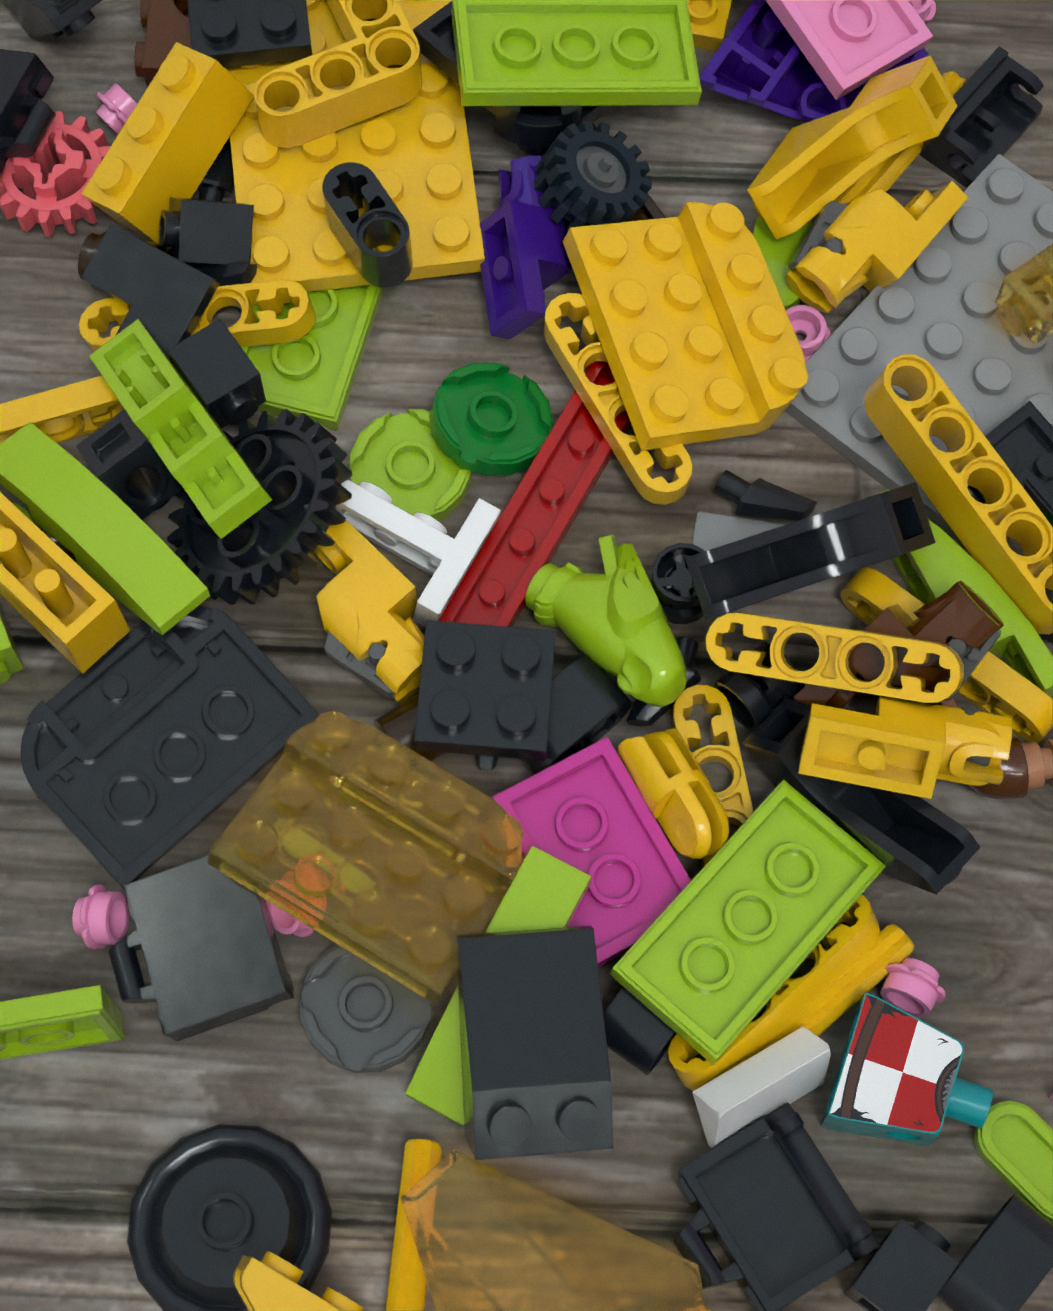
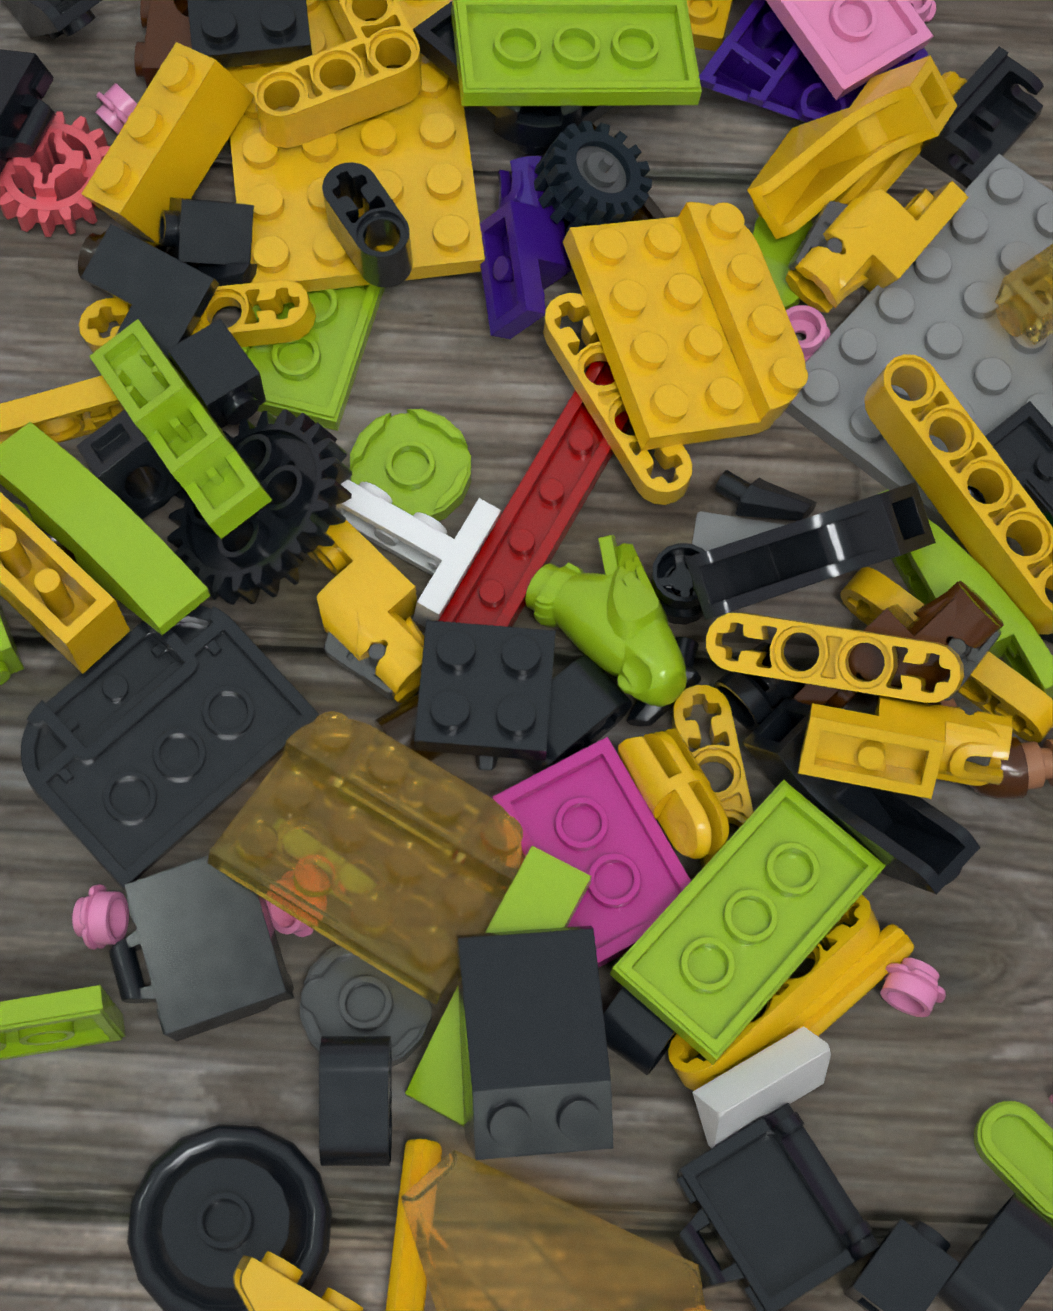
black bar [198,142,234,201] -> none
green tile [429,363,553,476] -> none
torso [821,992,994,1145] -> none
none -> black beam [319,1036,392,1166]

